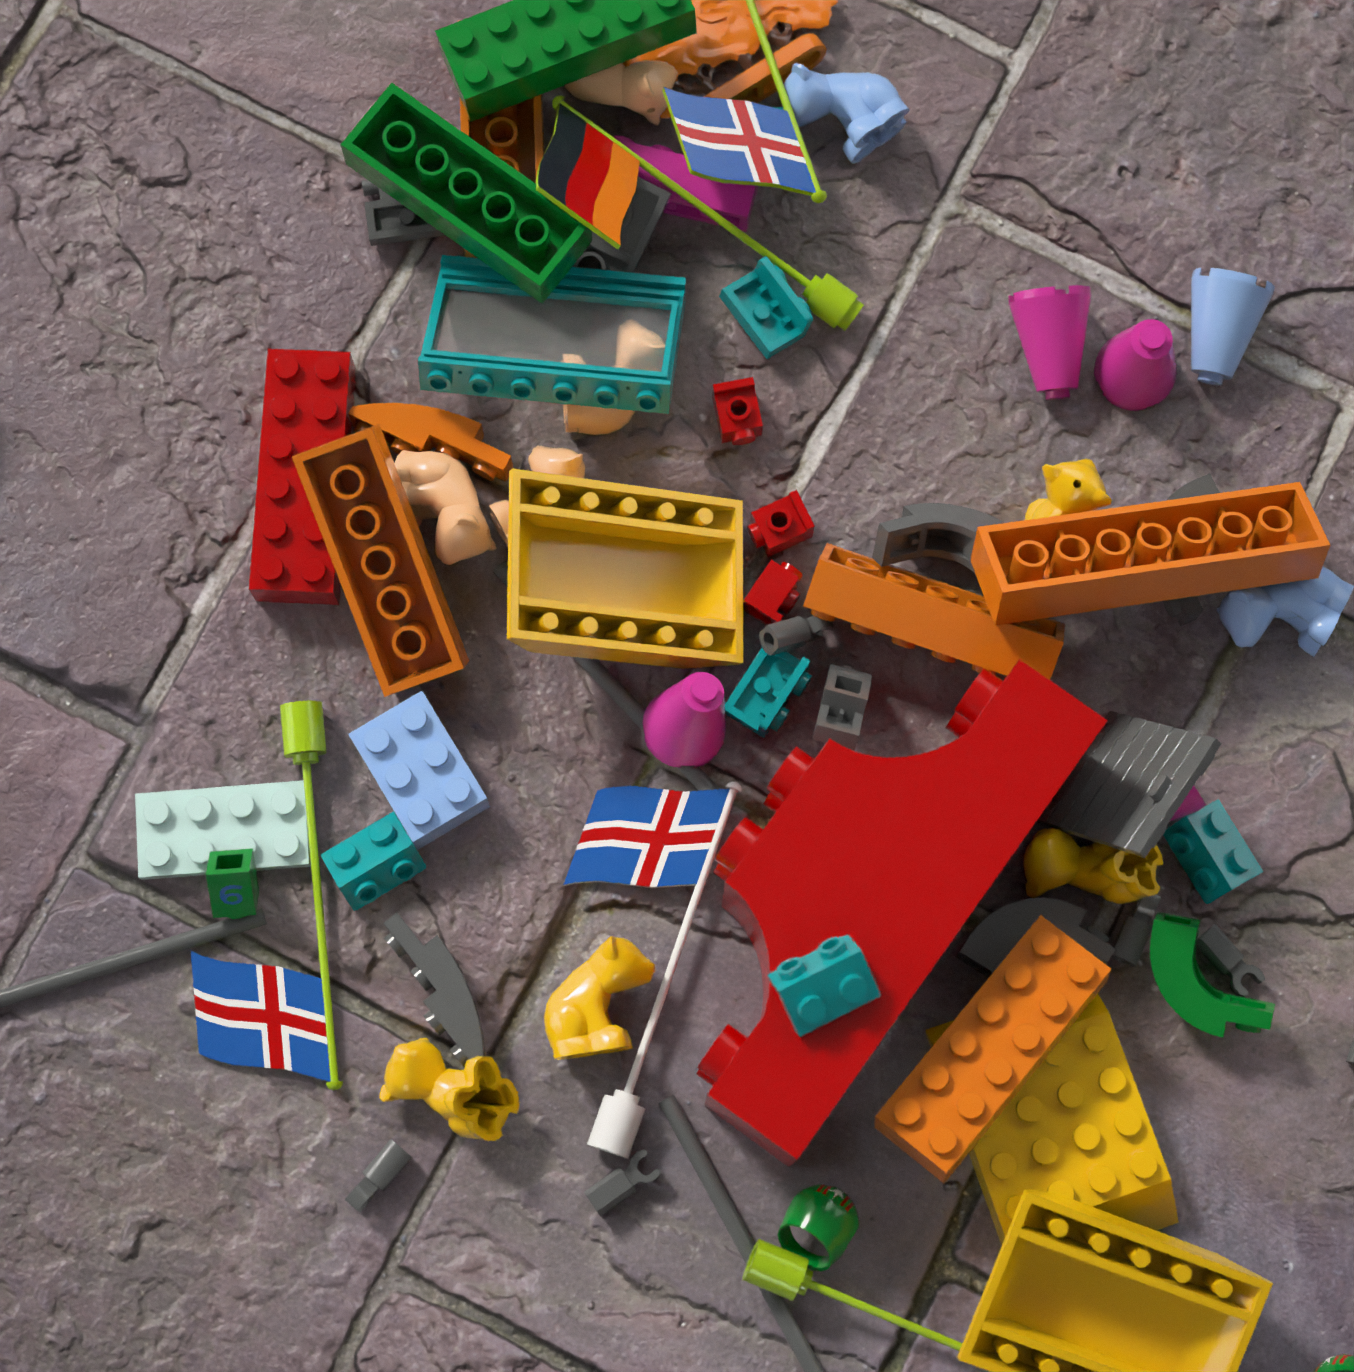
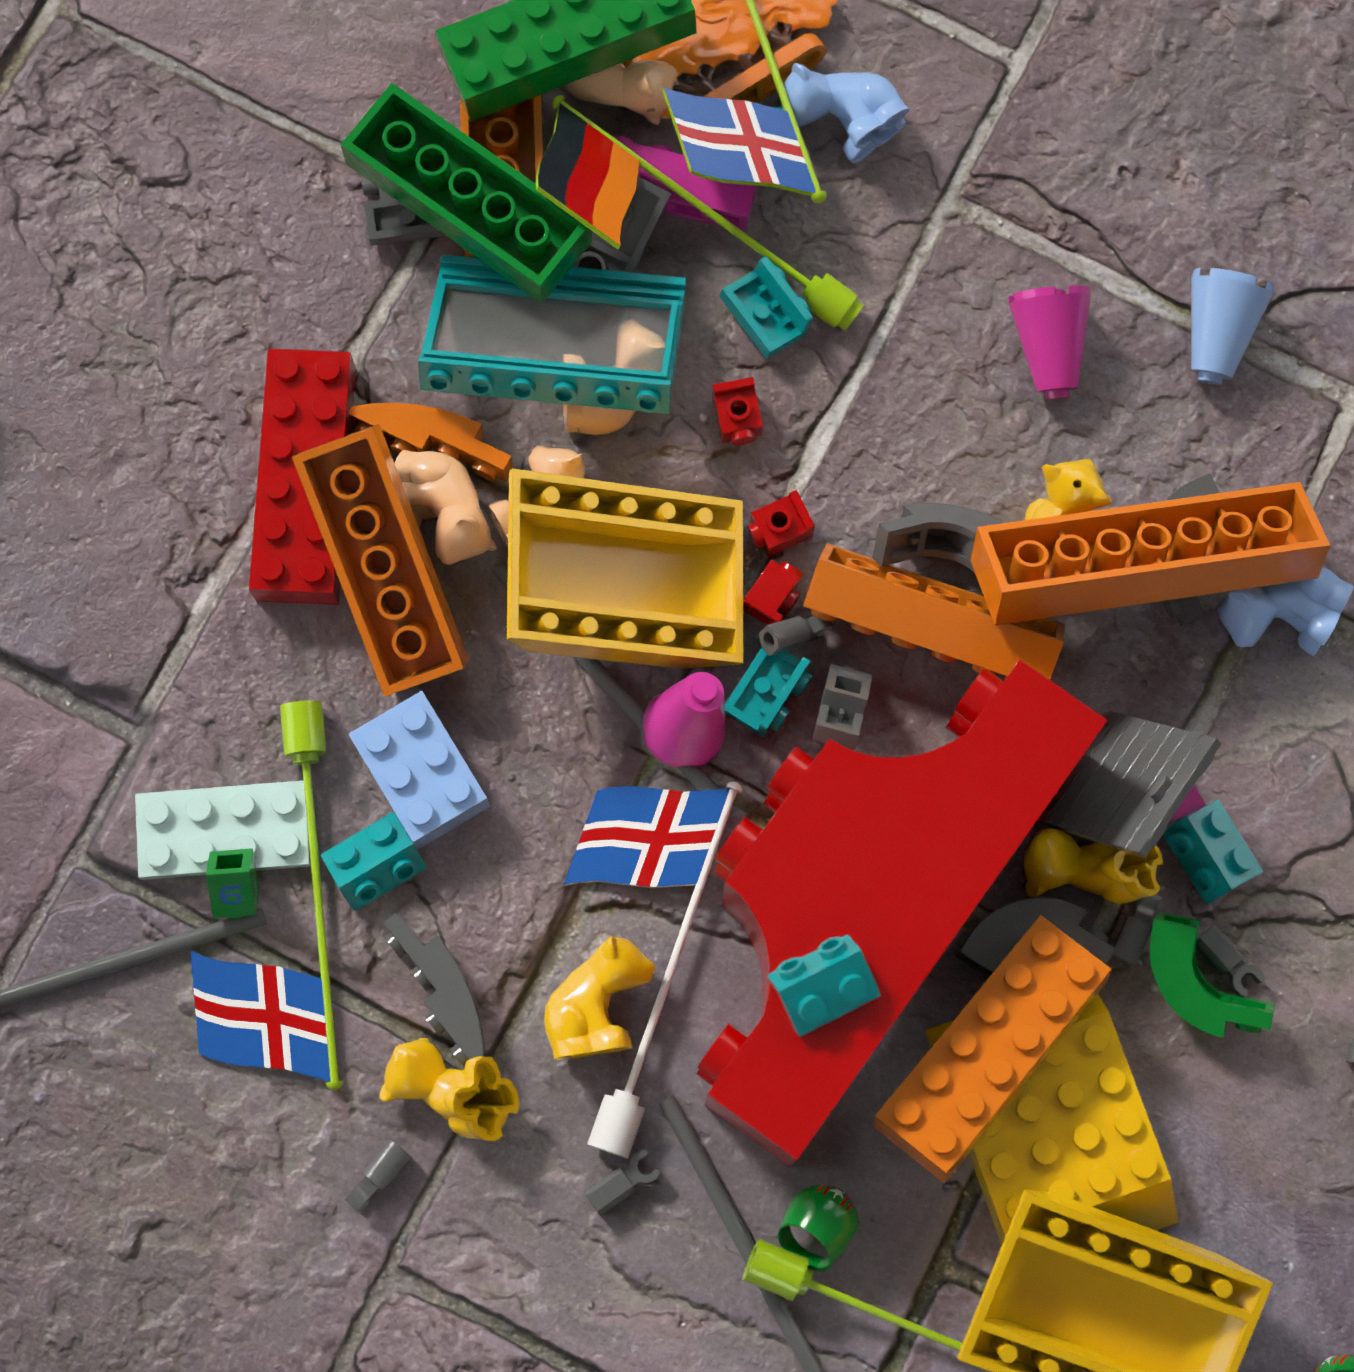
dark pink cone [1094,319,1177,411] -> none

